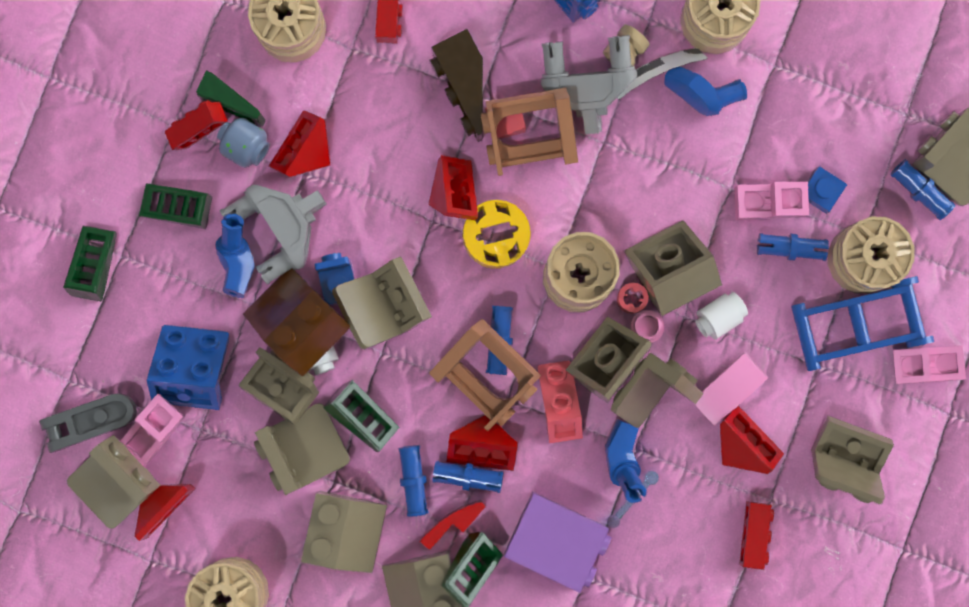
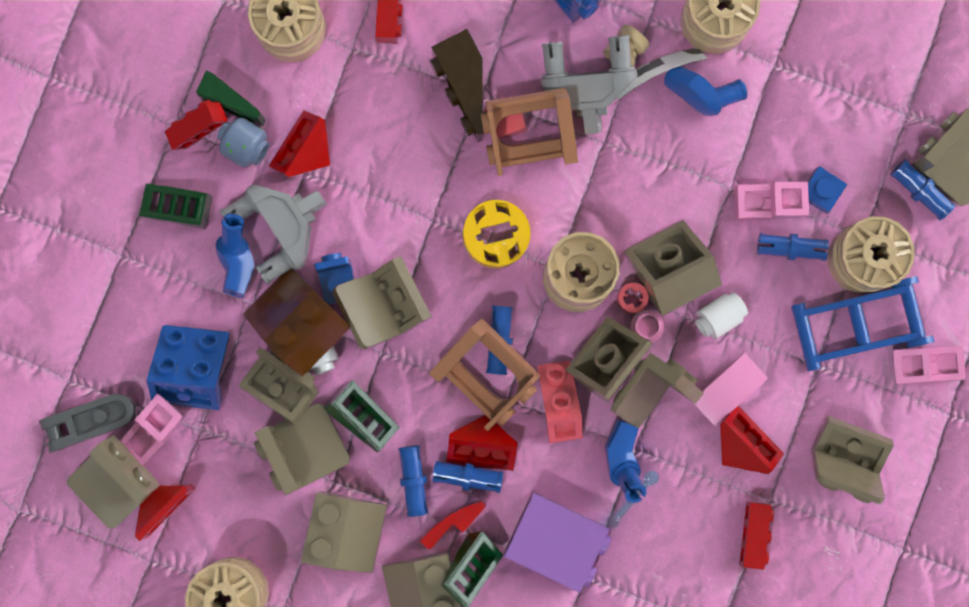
dark green slope [63,226,117,302] -> none
red slope [428,155,478,221] -> none

